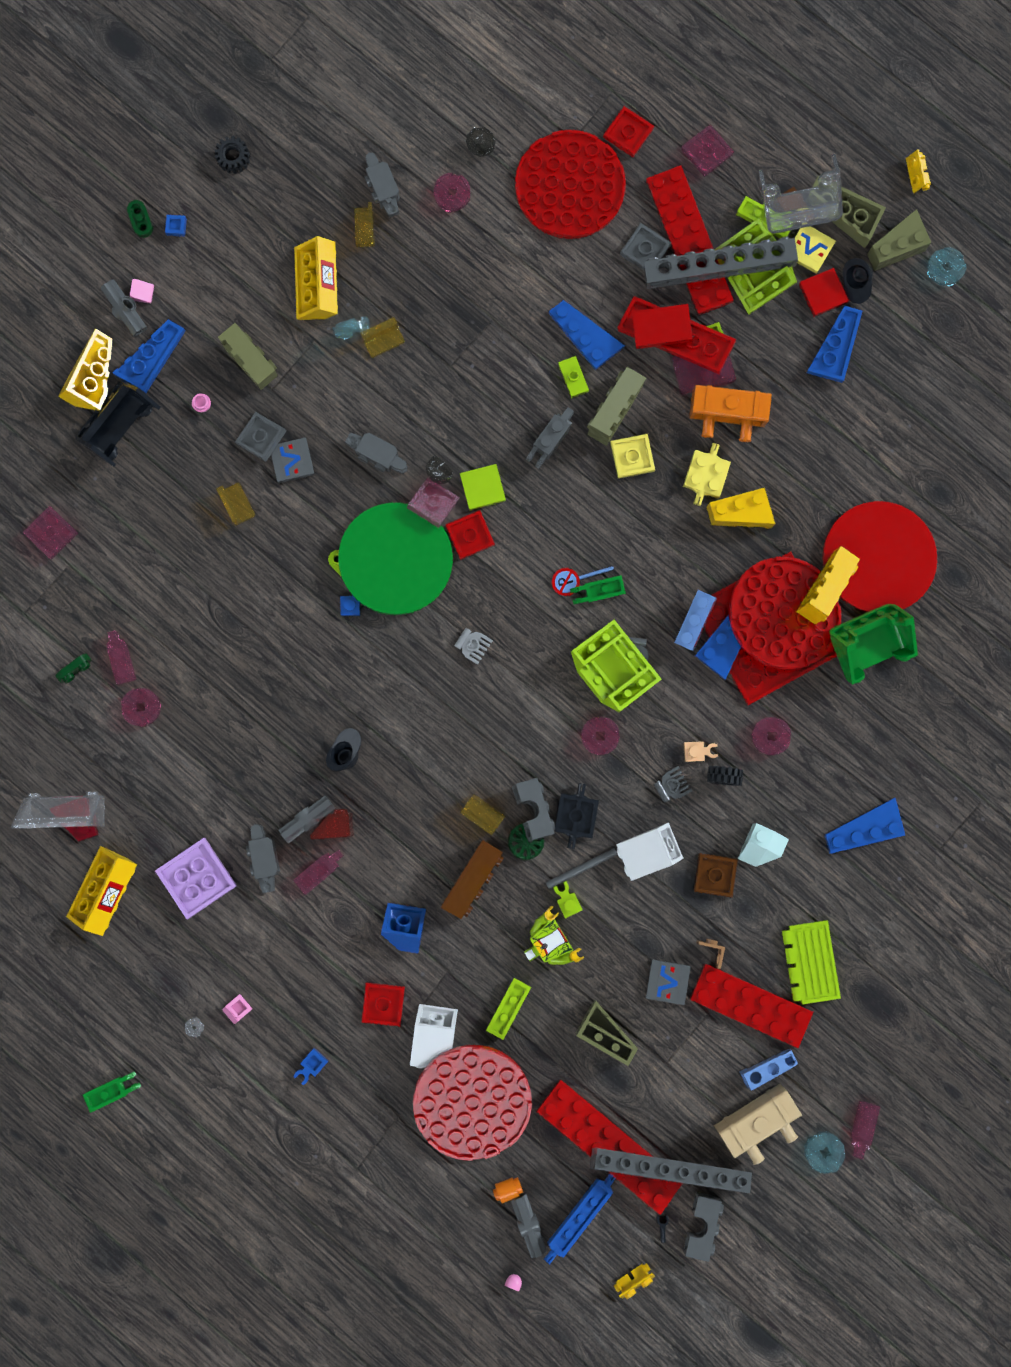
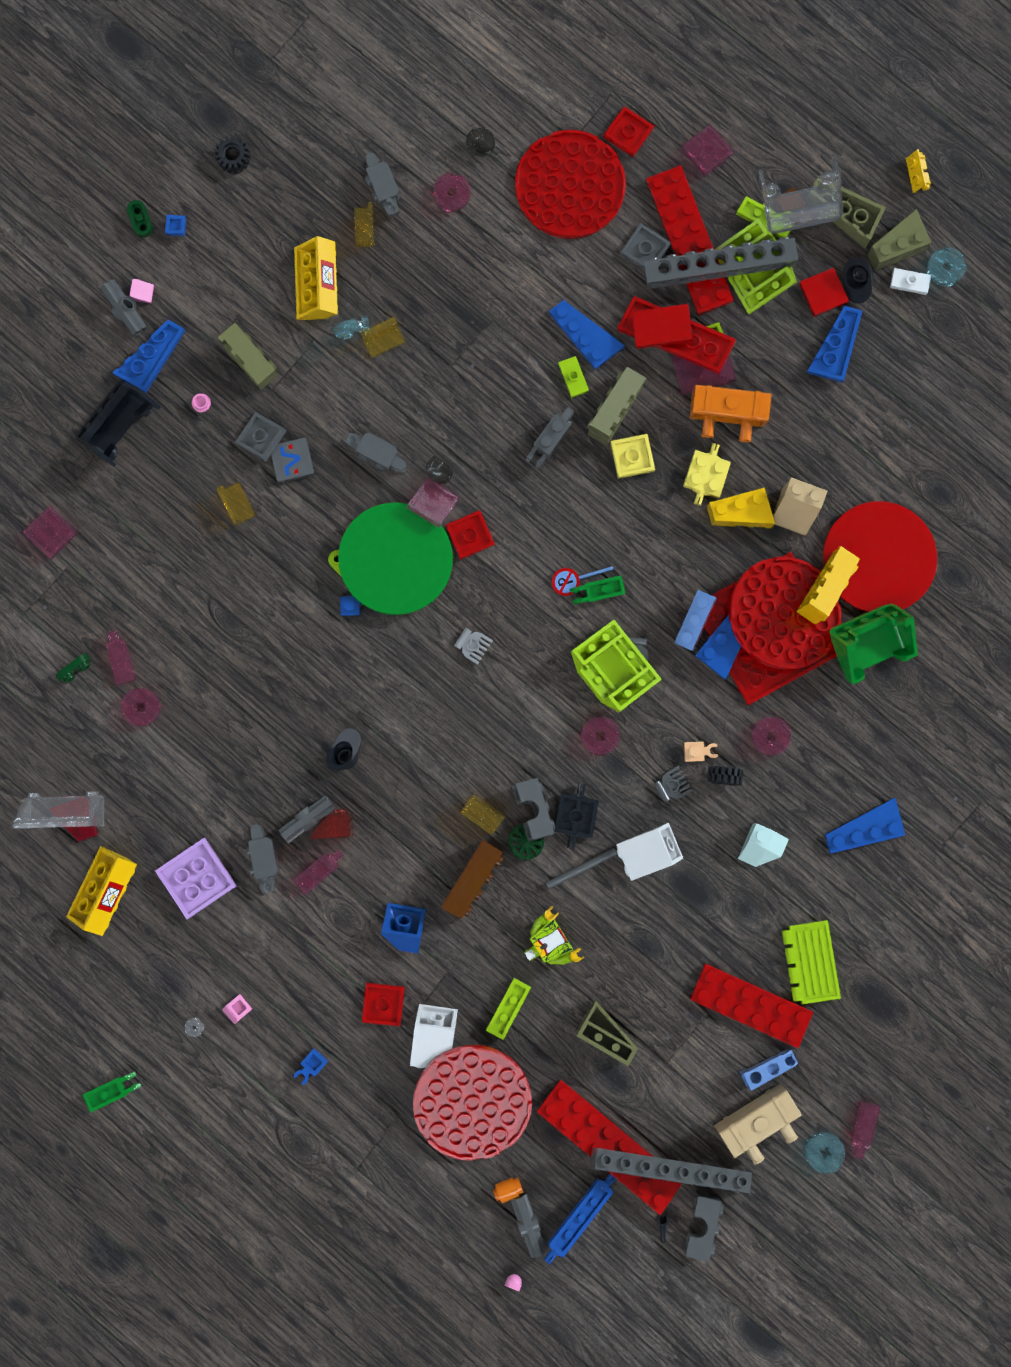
yellow wedge [58,329,112,411] -> none
lime tile [460,464,506,511] -> none
lime plate [553,881,582,918] -> none
yellow hinge [613,1263,655,1299] -> none
dark grey tile [645,959,691,1005] -> none
reddish brown tile [693,853,738,898] -> none
medium nougat bracket [697,939,725,969] -> none
light yellow tile [795,223,836,274] -> none
none -> tan slope [773,477,827,536]
none -> white plate [890,268,931,295]

